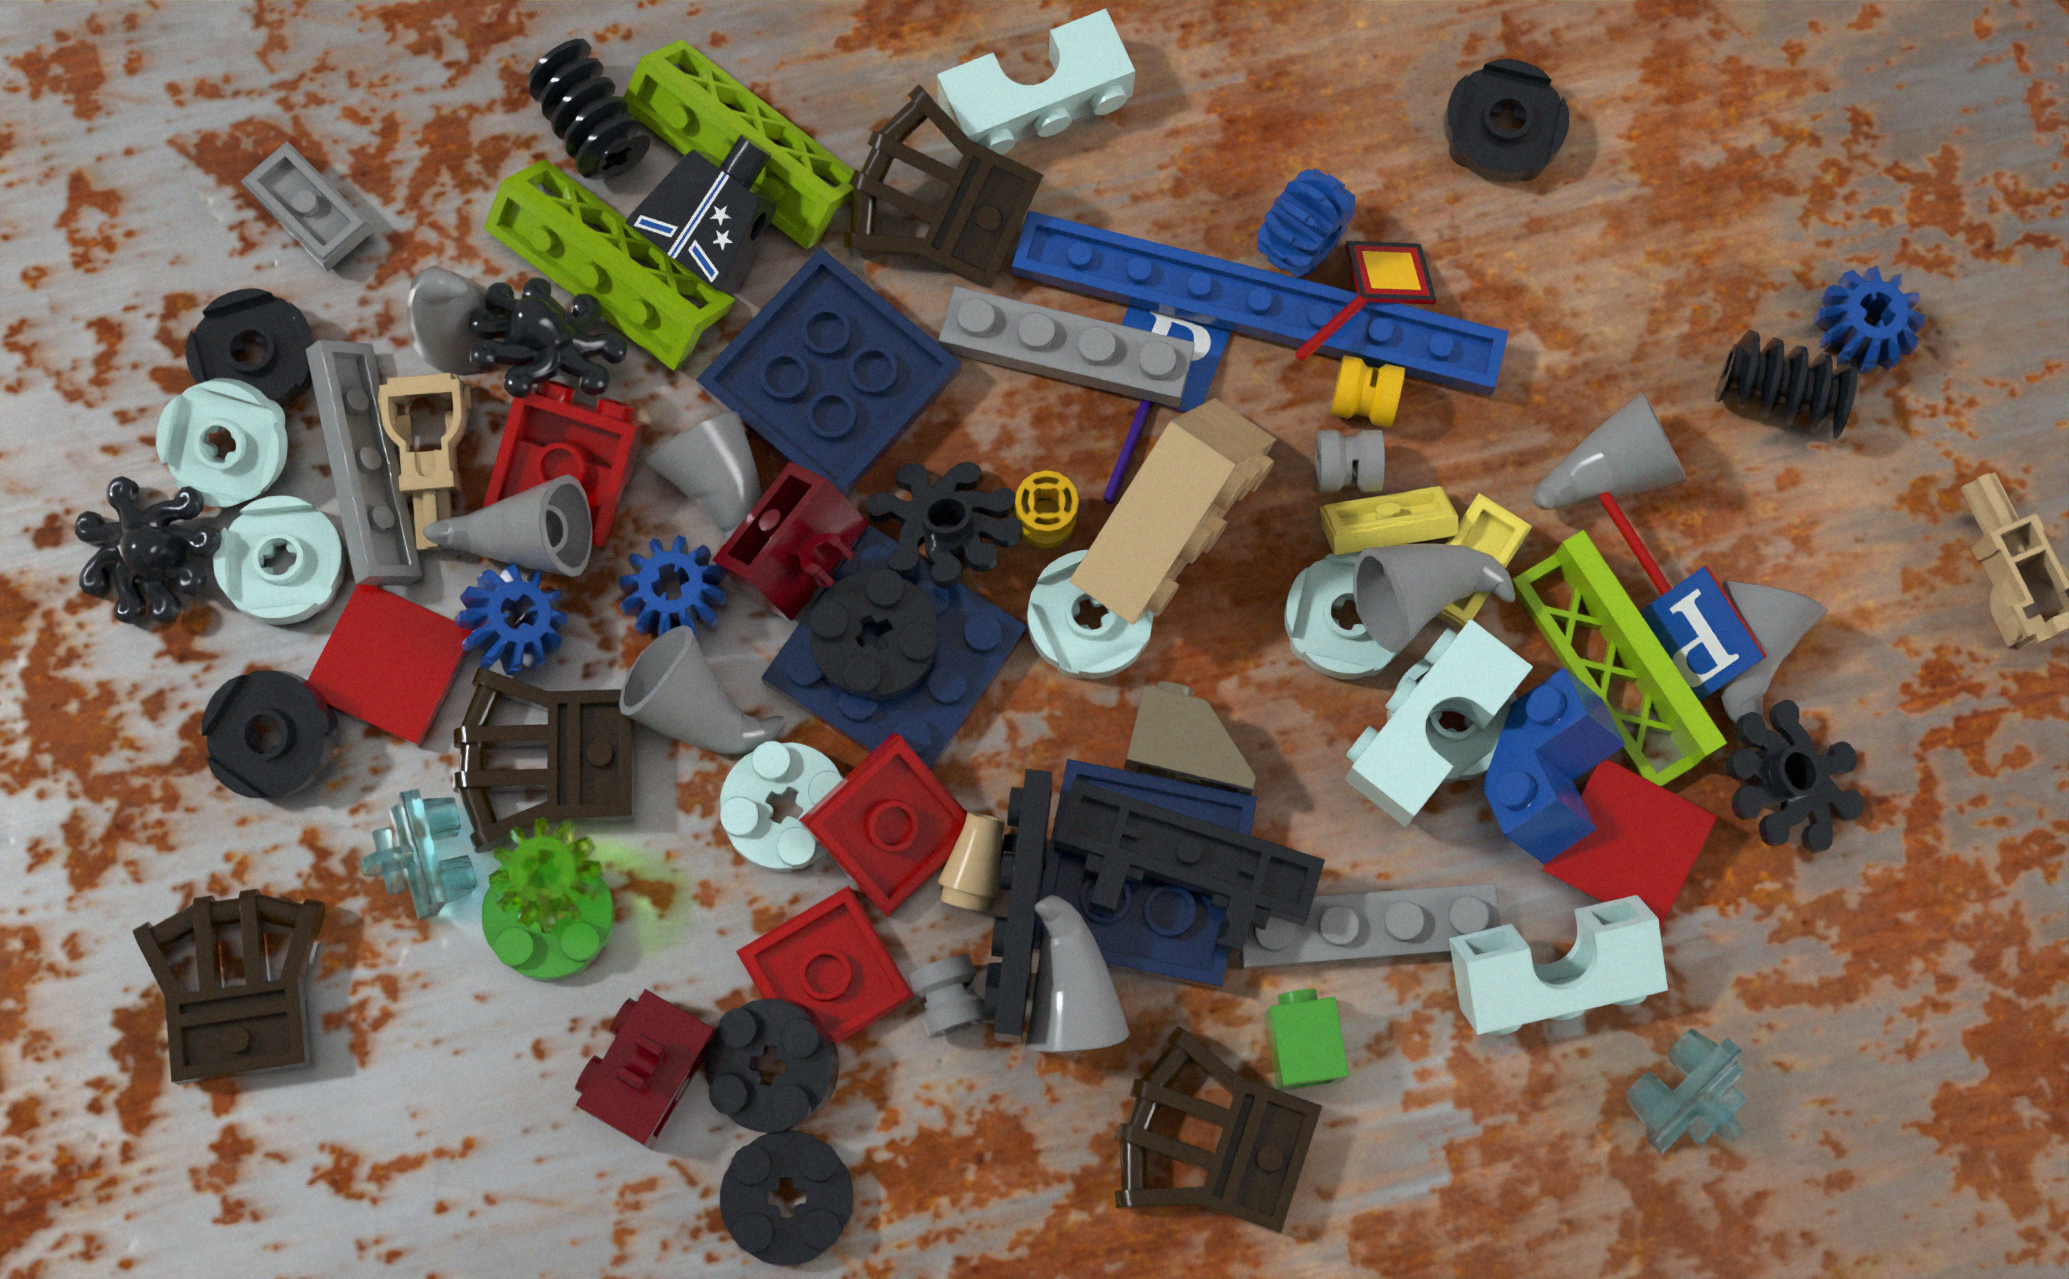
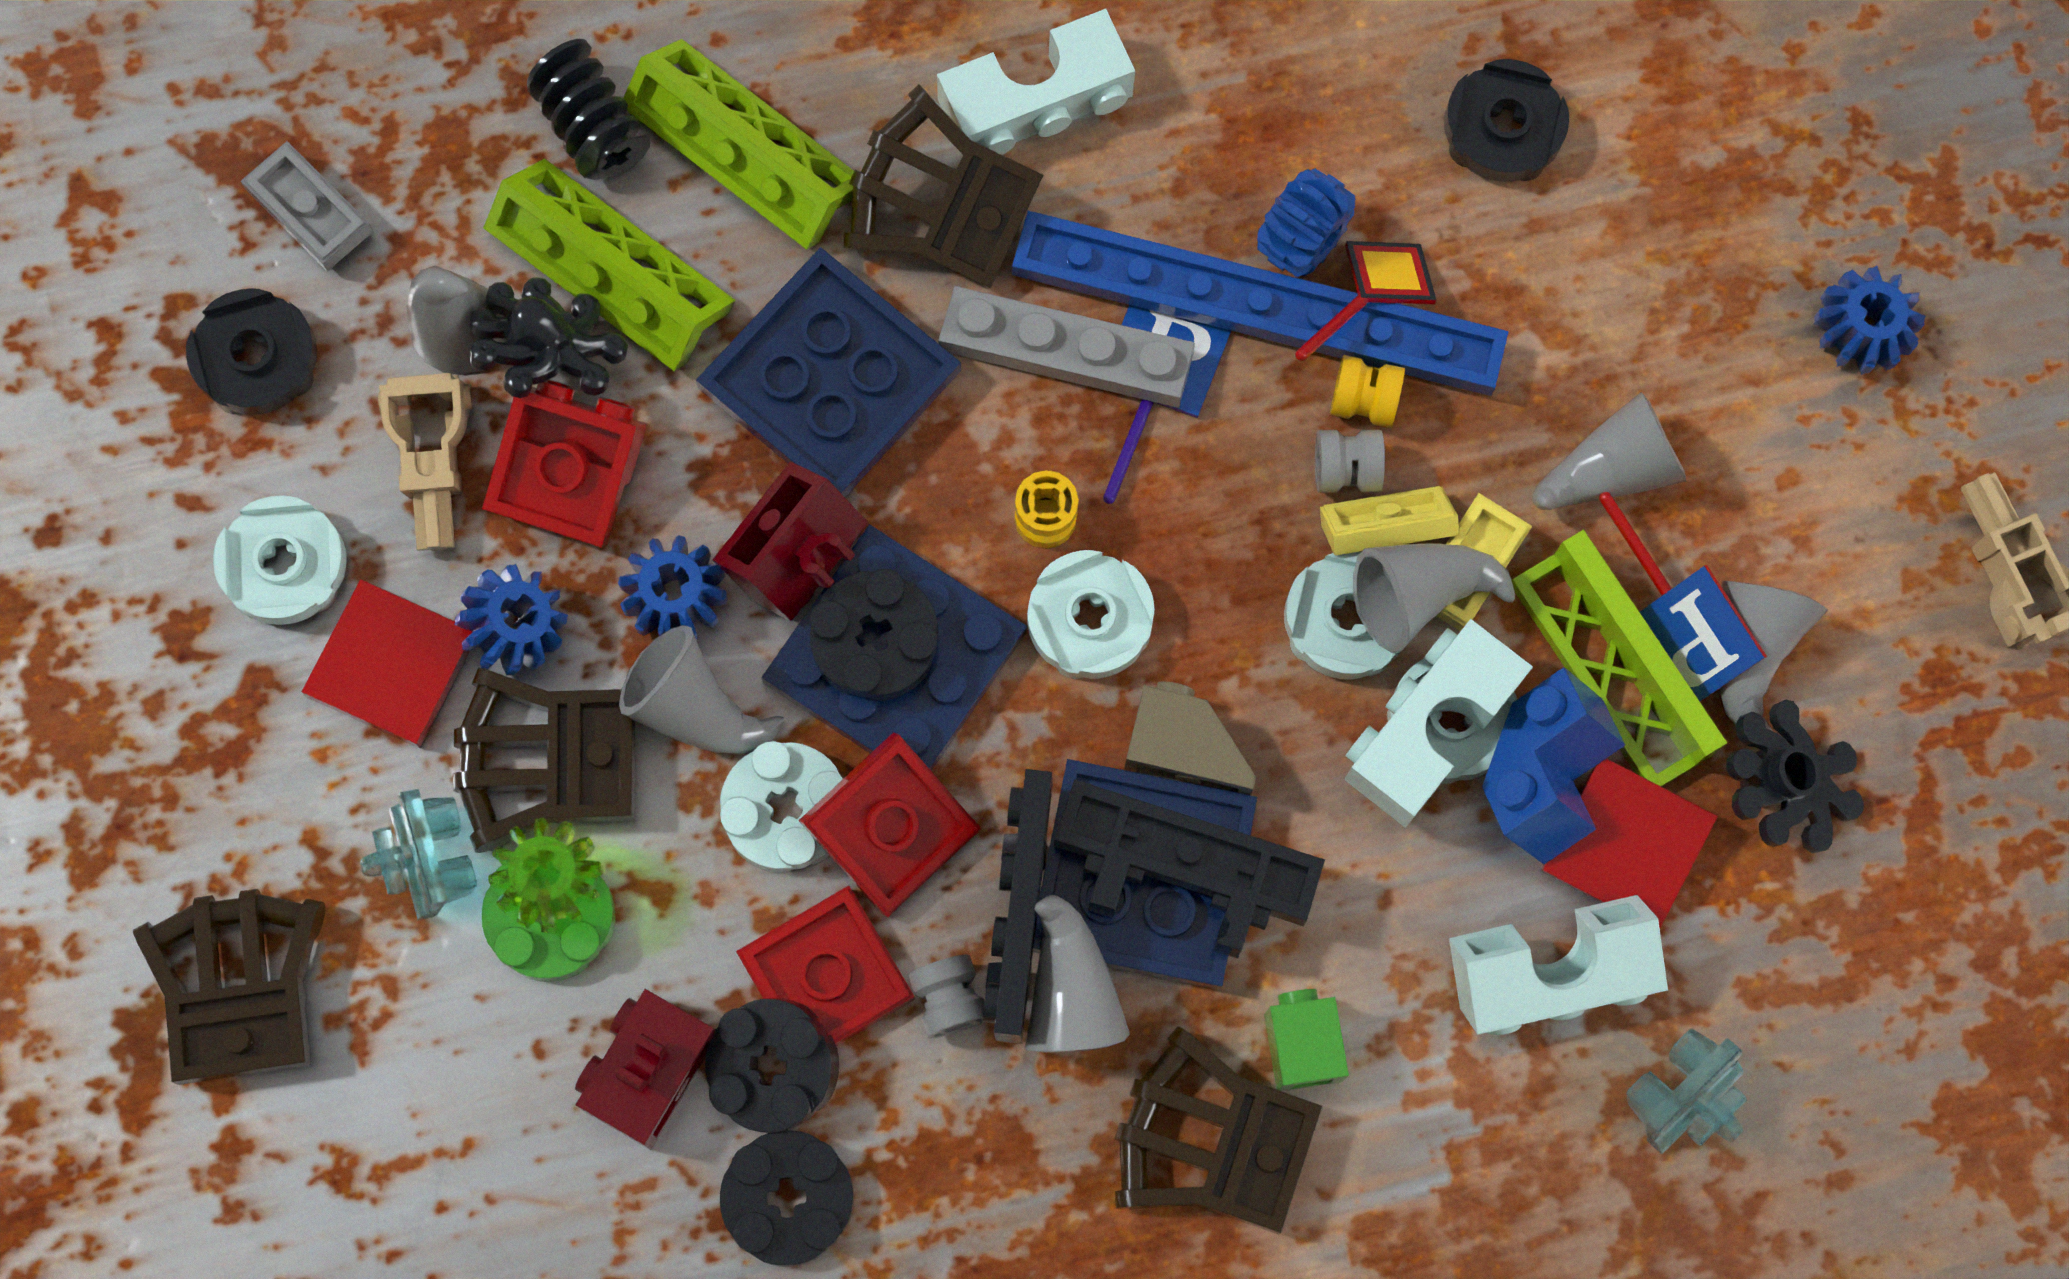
black animal [75,476,222,625] -> none
light aqua plate [156,378,288,507] -> none
black plate [202,670,338,798] -> none
light grey plate [306,339,423,586] -> none
light grey hat [423,474,592,577] -> none
black torso [625,134,777,293] -> none
light grey hat [644,412,762,576] -> none
black animal [866,462,1024,589] -> none
tan cone [938,812,1005,912] -> none
tan brick [1069,398,1277,625] -> none
light grey plate [1241,883,1501,970] -> none
black piece [1715,330,1857,440] -> none

